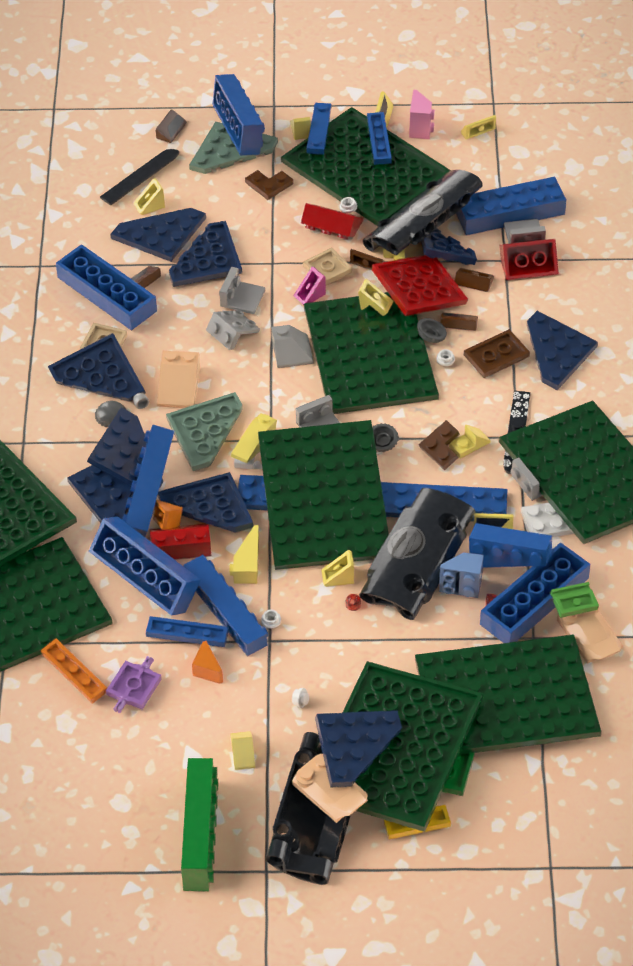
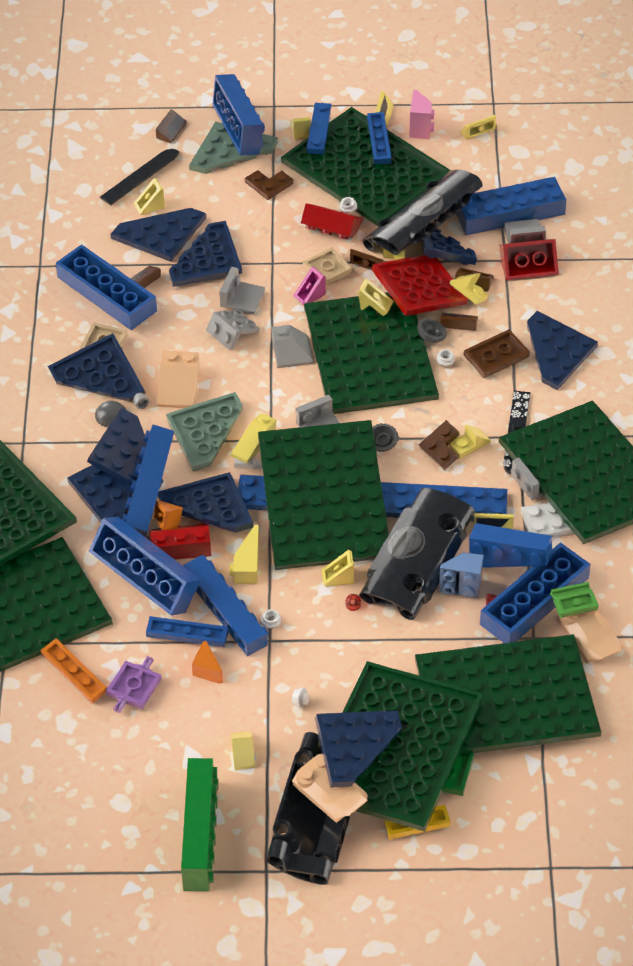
none -> light yellow slope [449,273,488,305]

